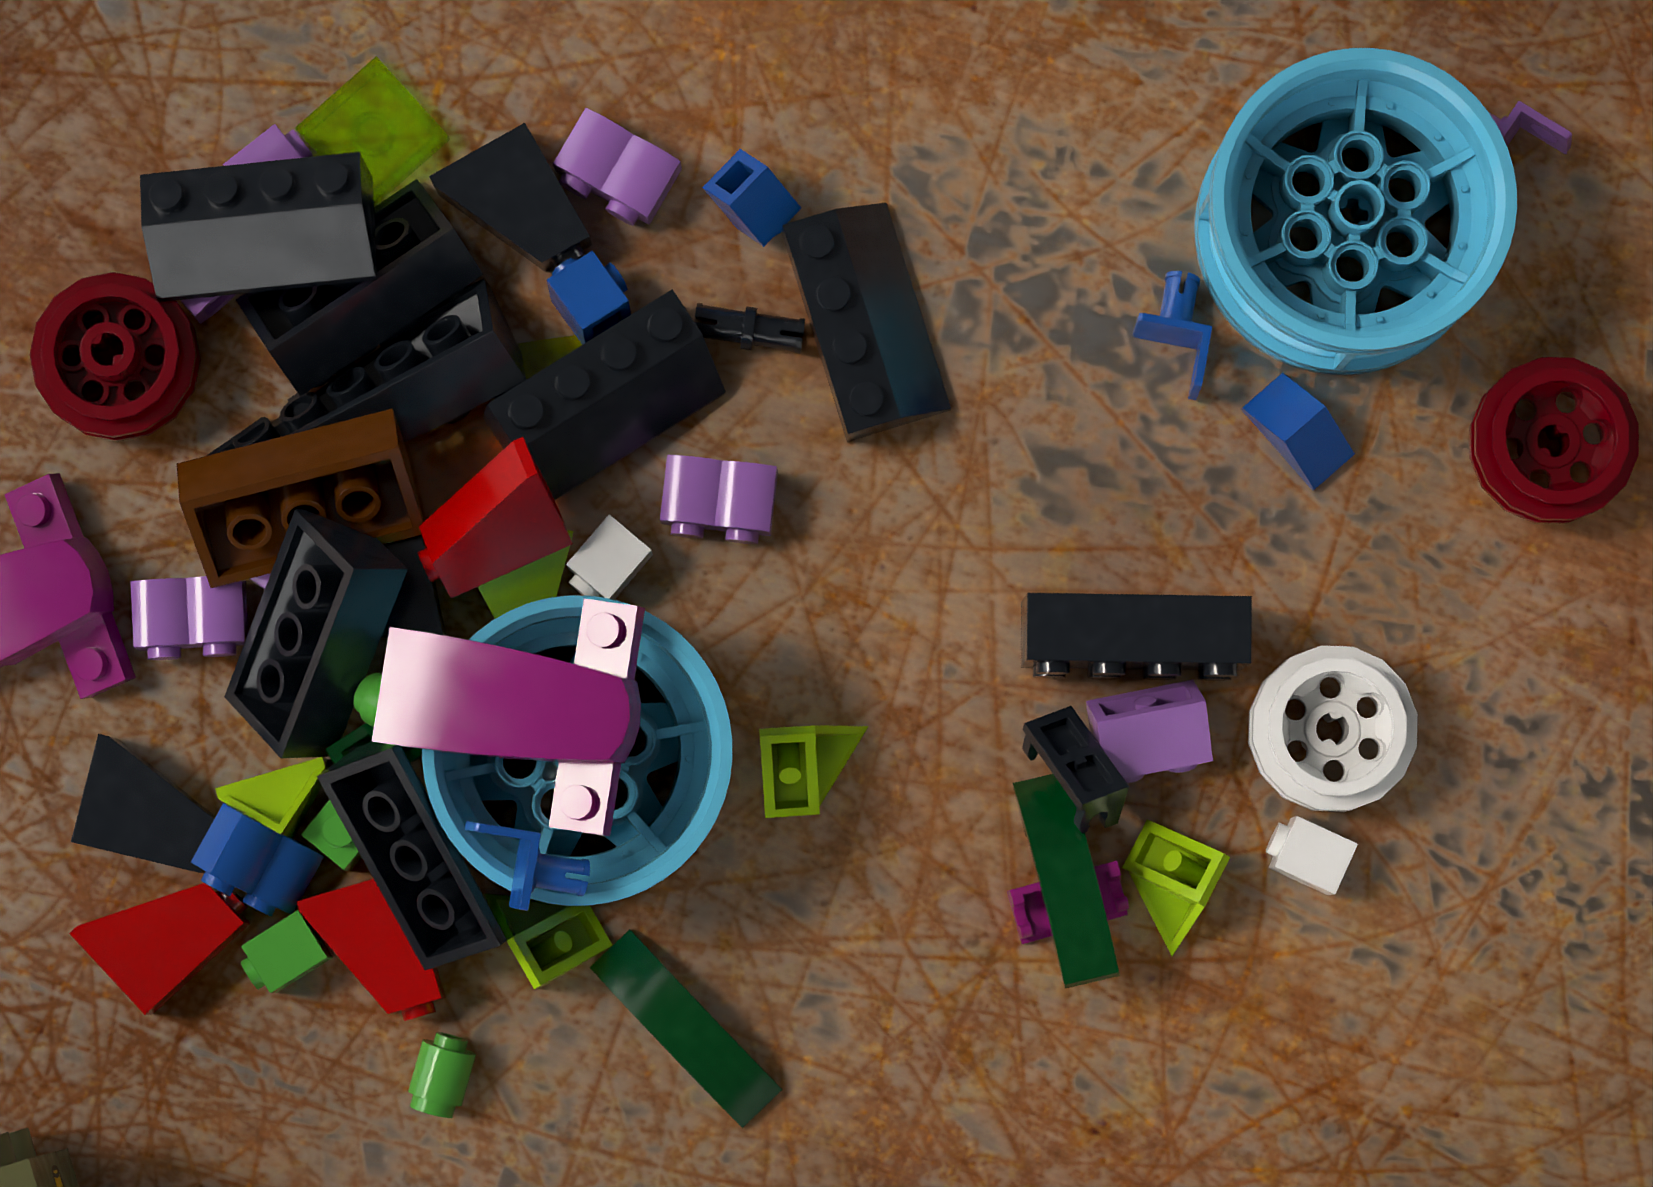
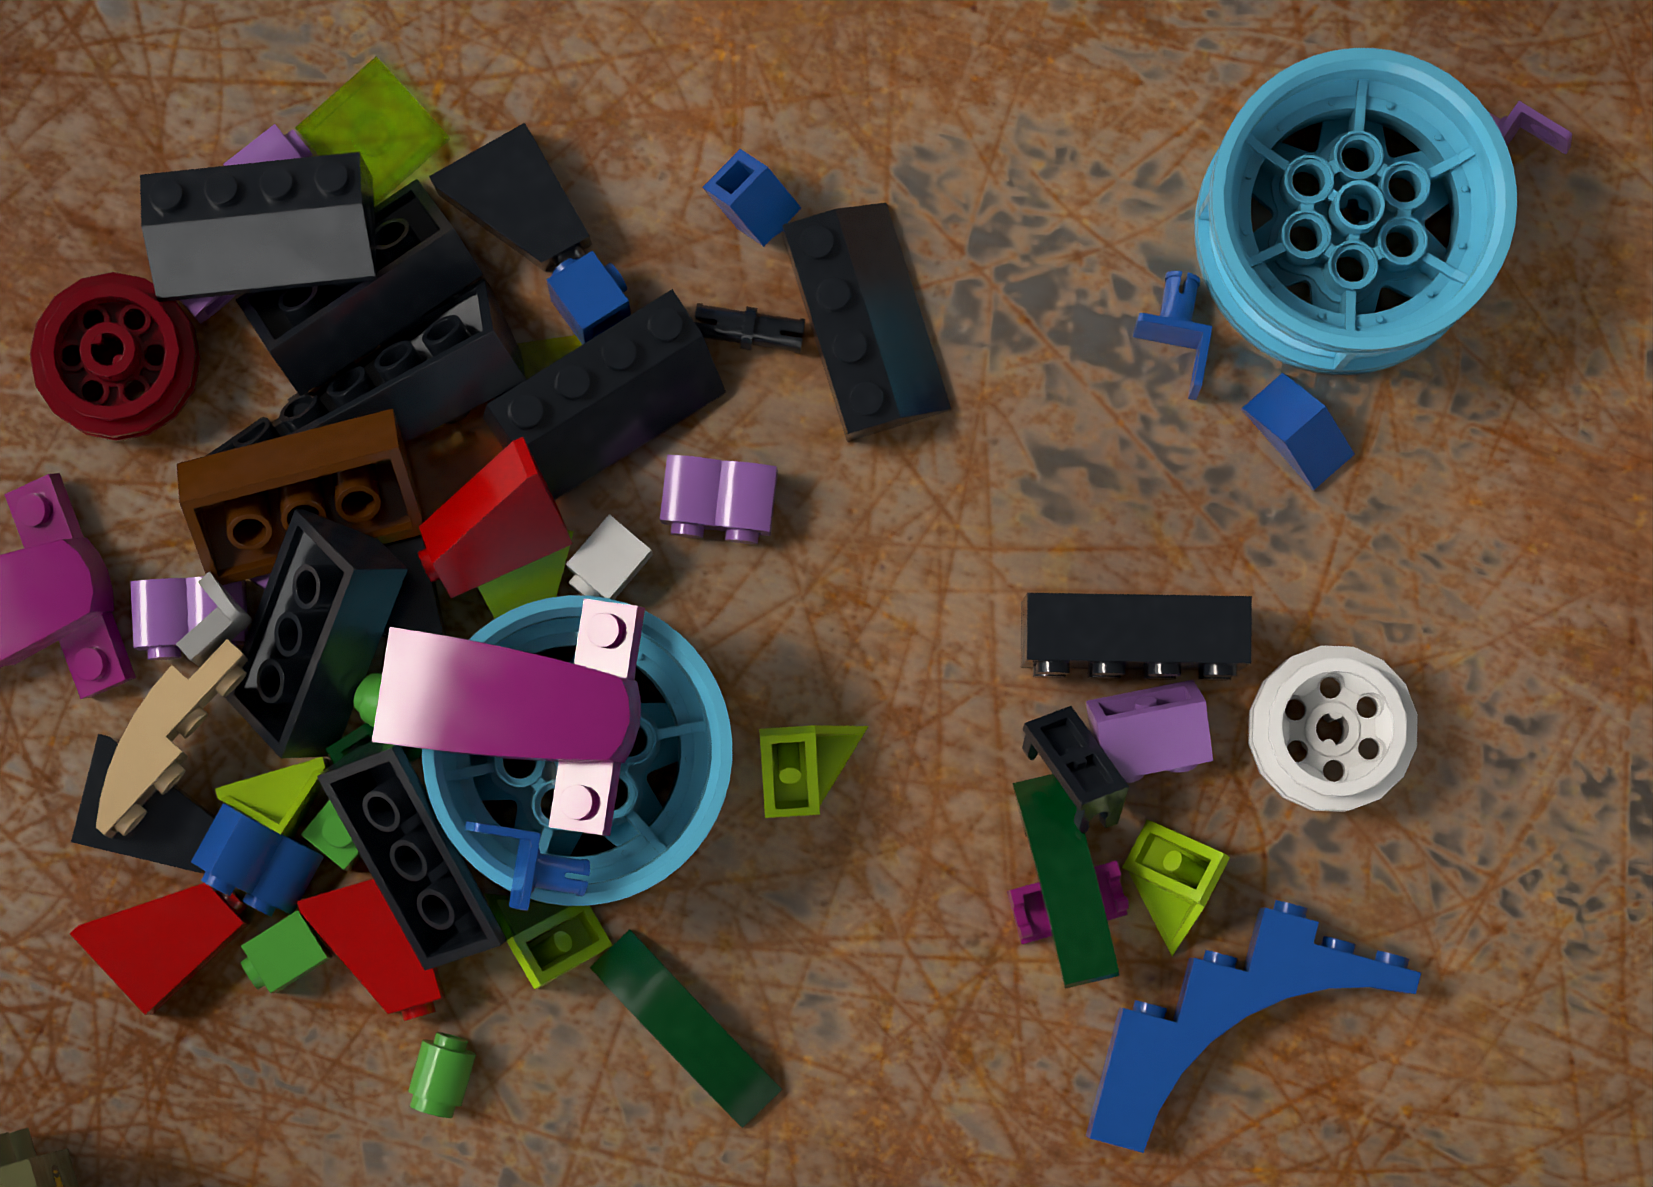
medium lavender brick [553,108,682,226] -> none
white brick [1266,816,1358,895] -> none
dark red wheel [1469,357,1639,524] -> none
none -> tan slope [96,639,248,838]
none -> light grey tile [176,571,252,667]
none -> blue arch [1086,900,1421,1153]

